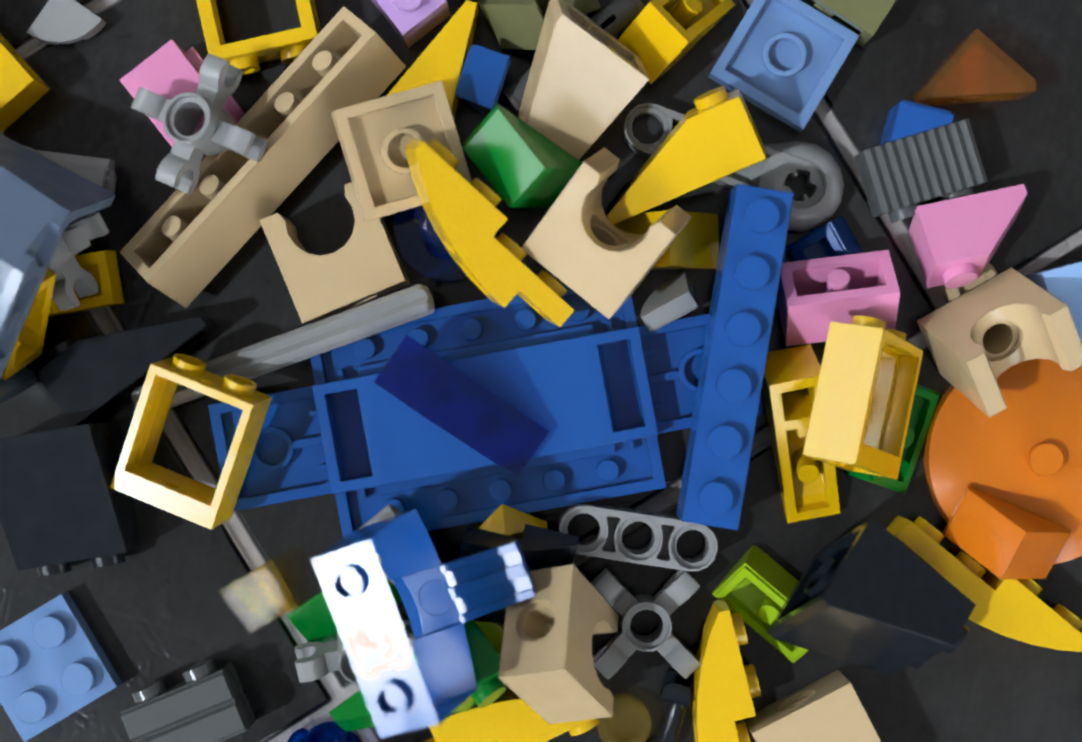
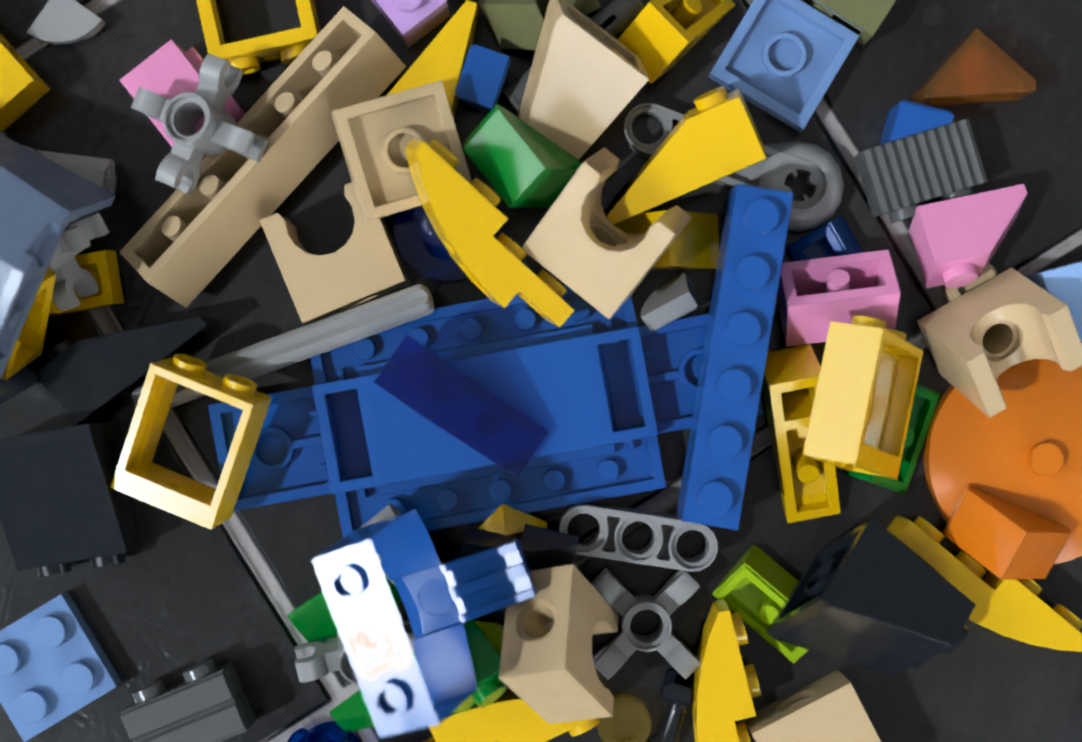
clear yellow slope [219,559,298,633] -> none

